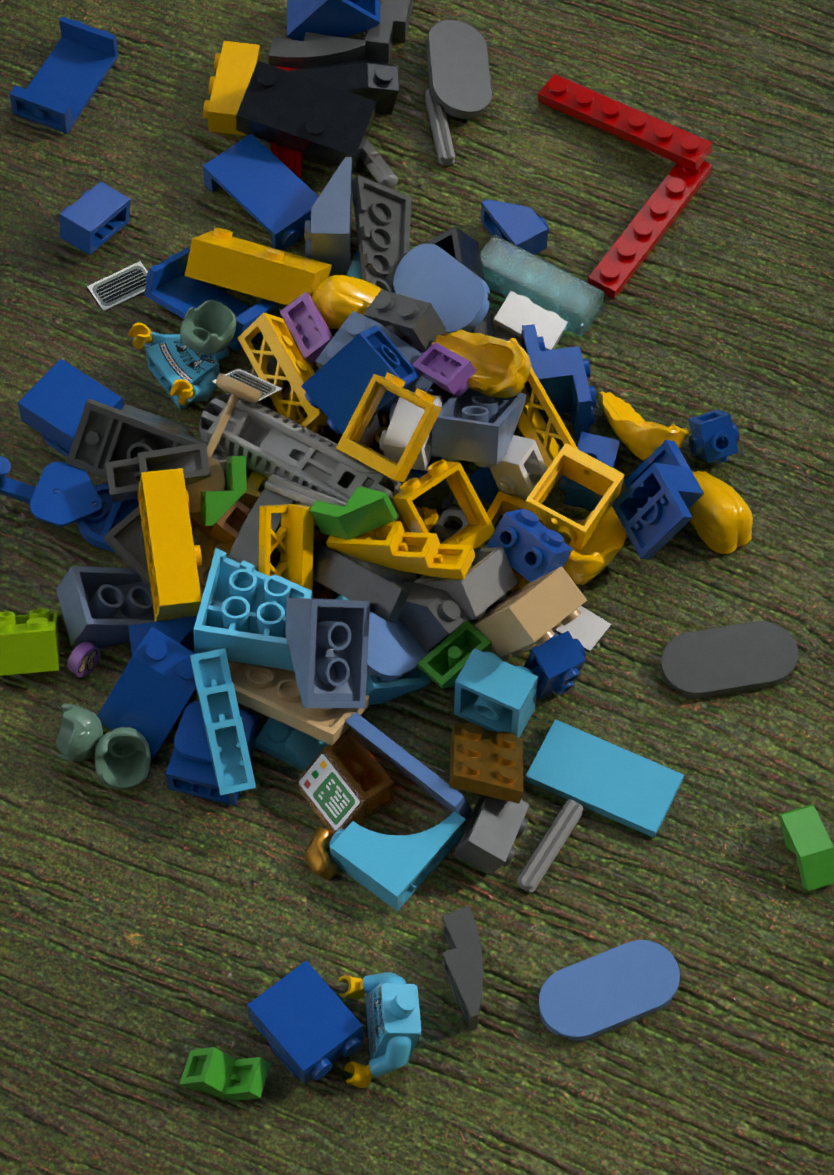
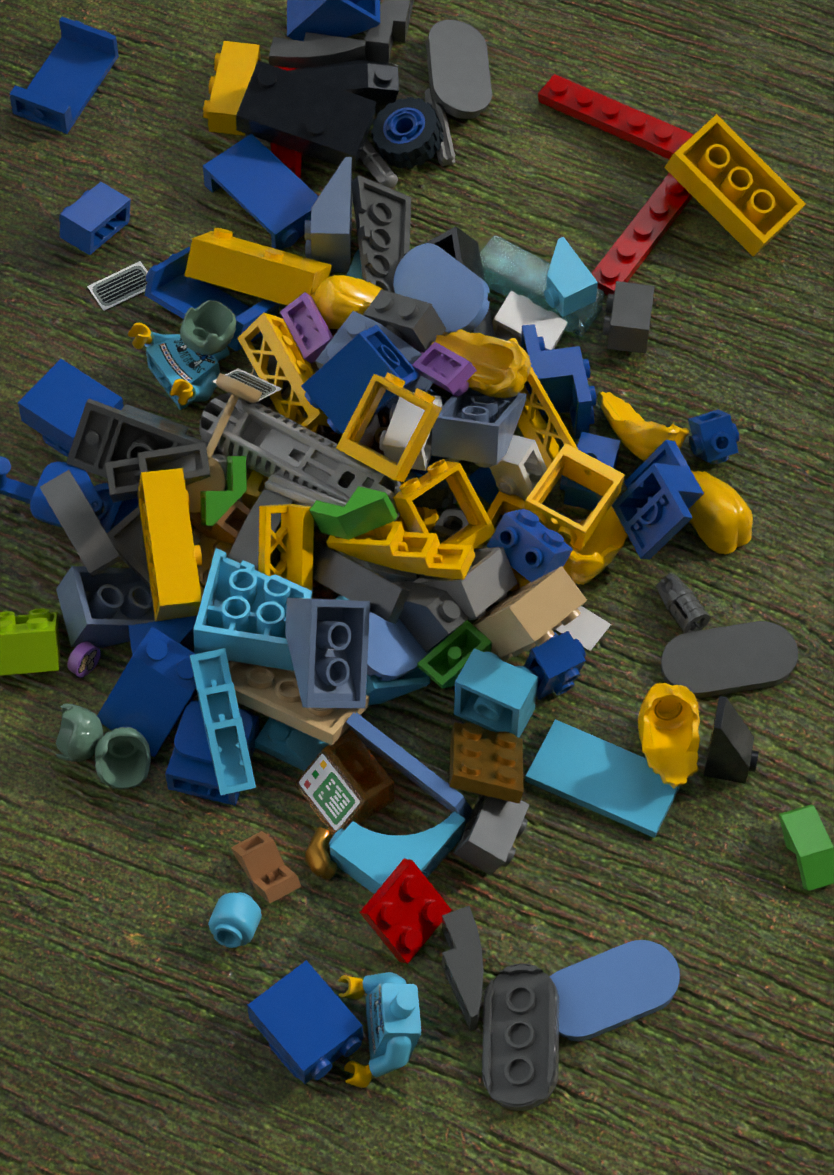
bright green slope [180,1047,271,1101] -> none
blue slope [481,199,549,264] -> none
light grey axle [517,800,583,893] -> none
none -> dark grey slope [40,470,122,577]
none -> medium azure head [208,892,262,948]
none -> medium nougat slope [231,831,302,903]
none -> red plate [359,858,452,964]
none -> black wheel [371,97,444,168]
none -> dark grey tile [482,963,559,1111]
none -> medium azure slope [544,237,598,317]
none -> dark grey brick [602,281,655,354]
none -> yellow hair [638,683,700,789]
none -> dark grey hinge [656,573,710,633]
none -> yellow brick [664,114,806,257]
none -> black slope [704,696,759,784]

